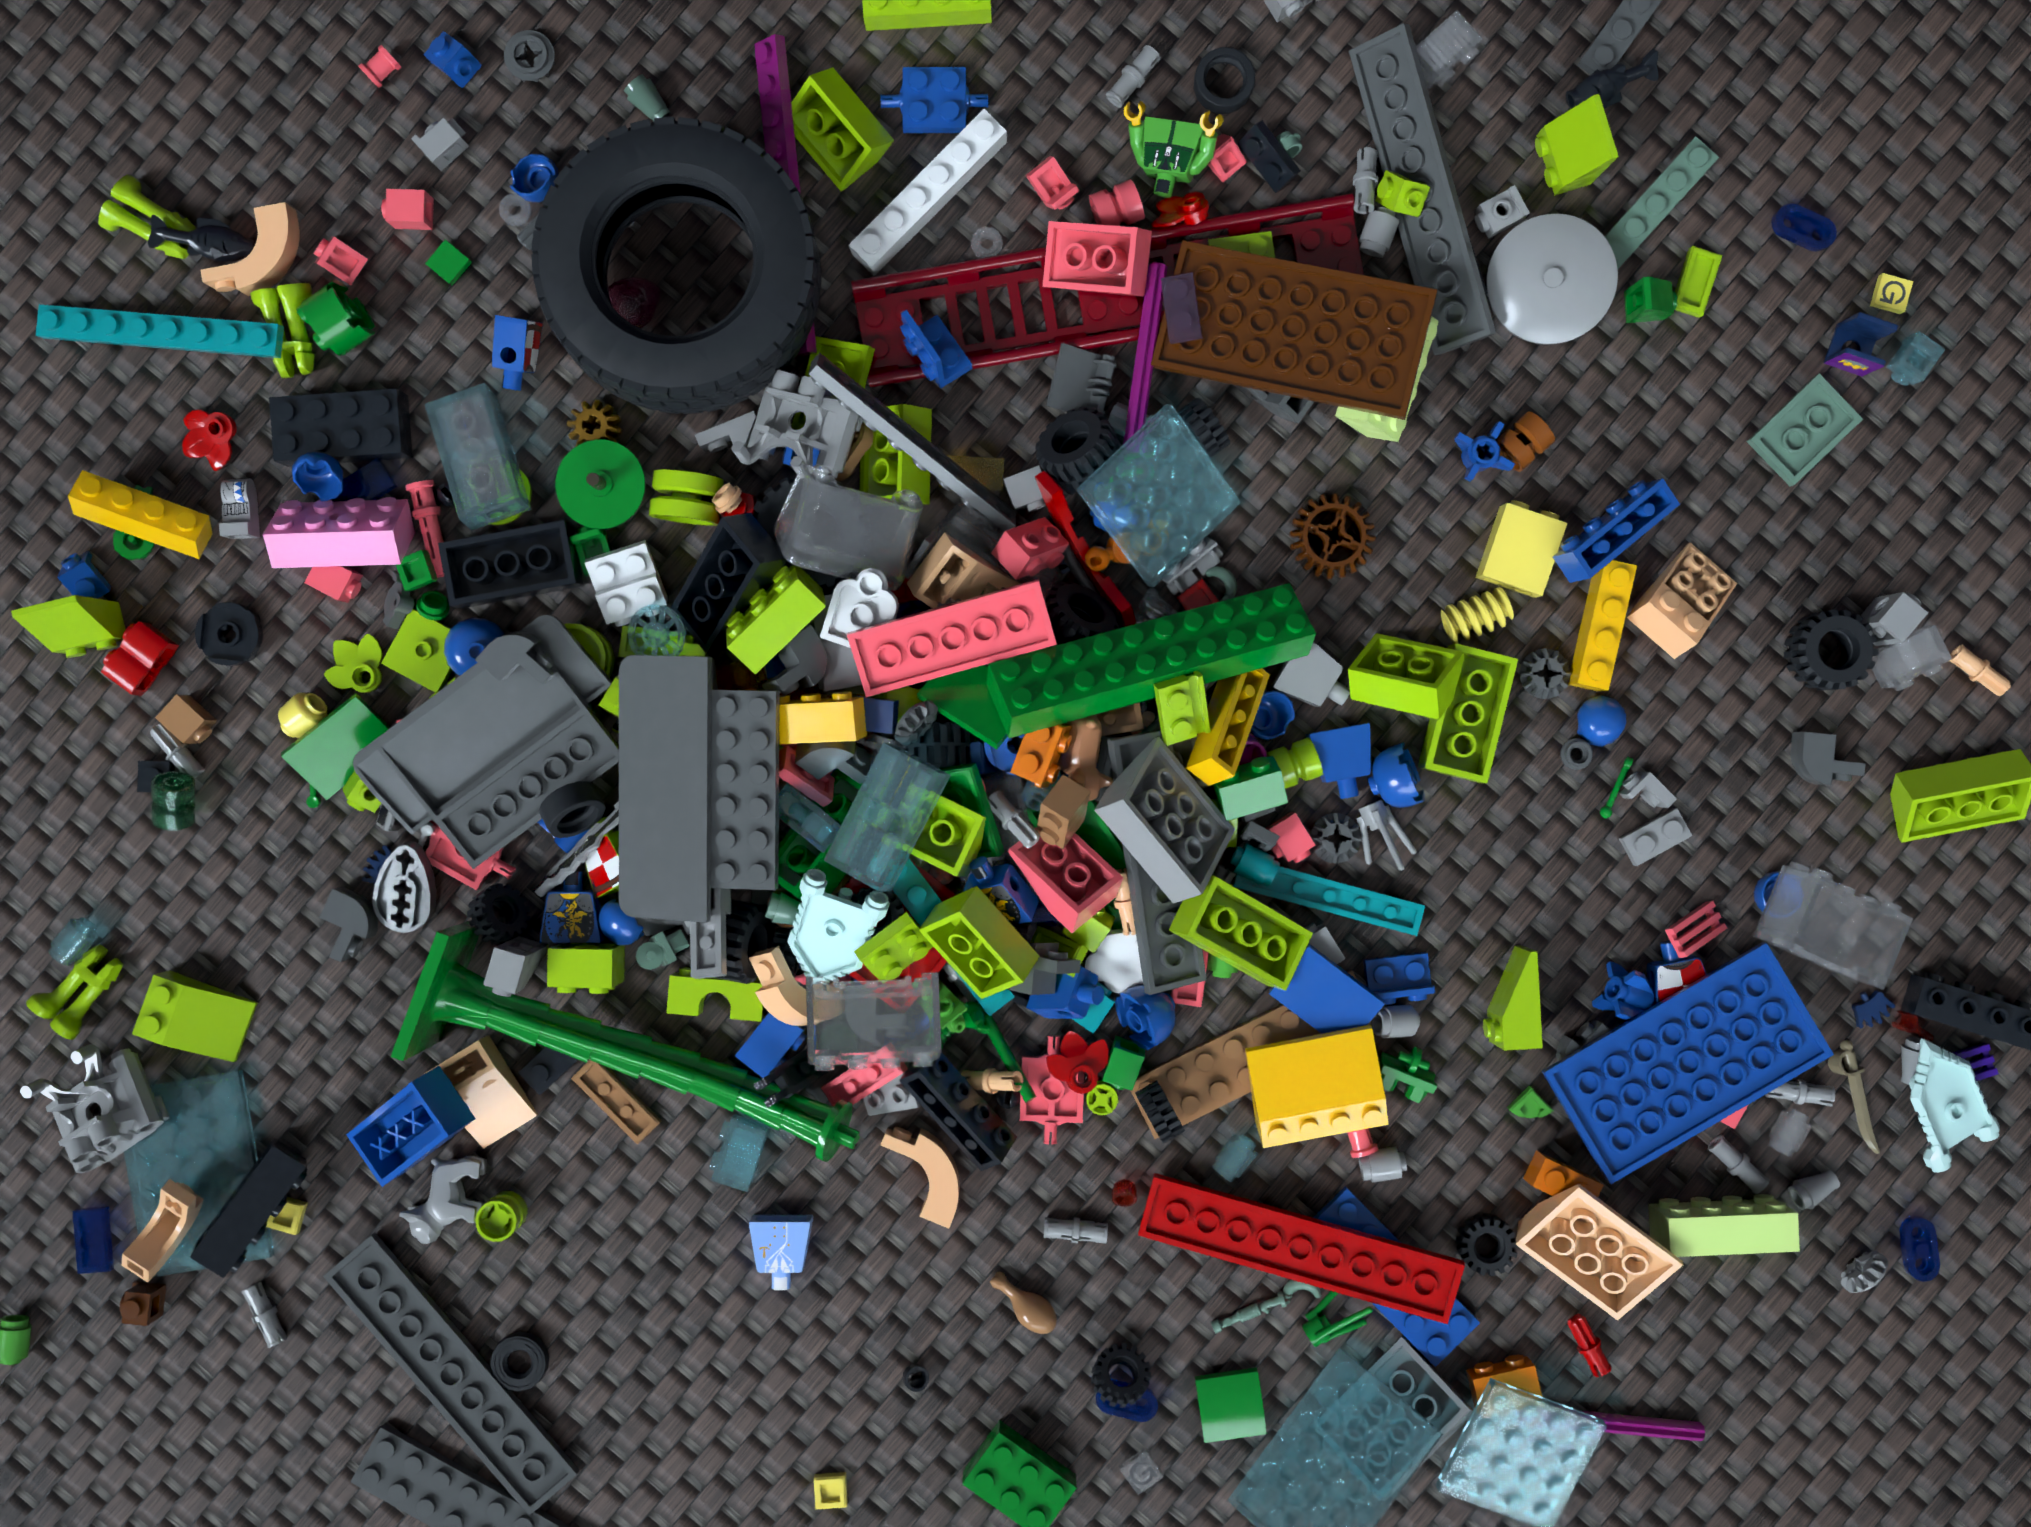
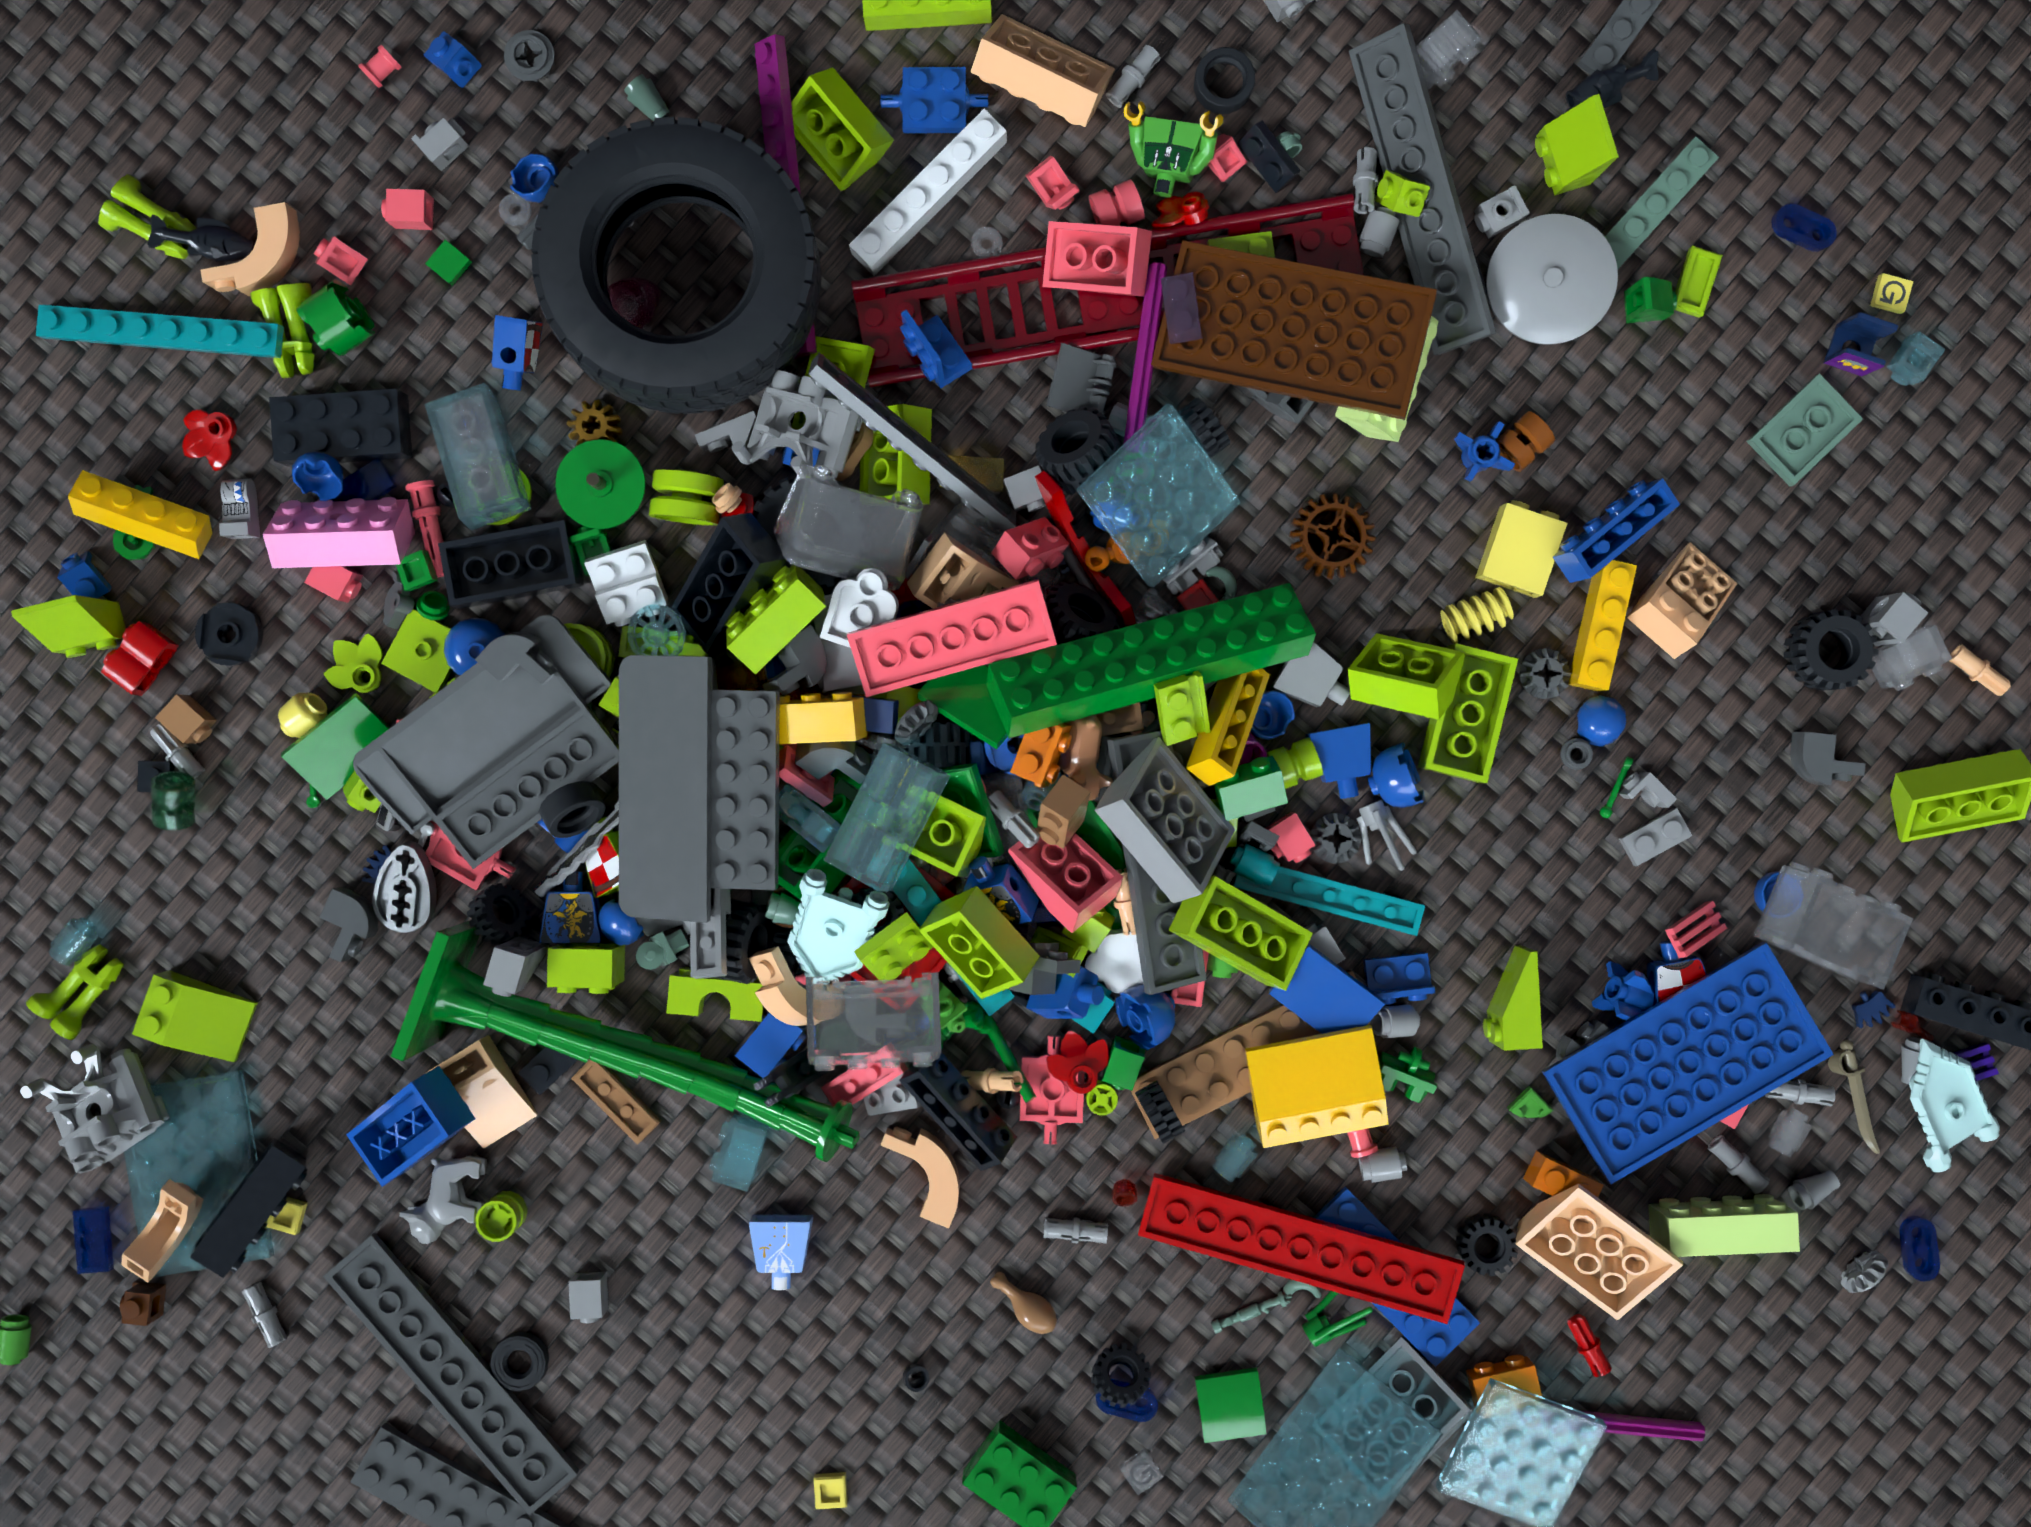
none -> light grey brick [568,1272,609,1323]
none -> light nougat slope [971,14,1115,127]

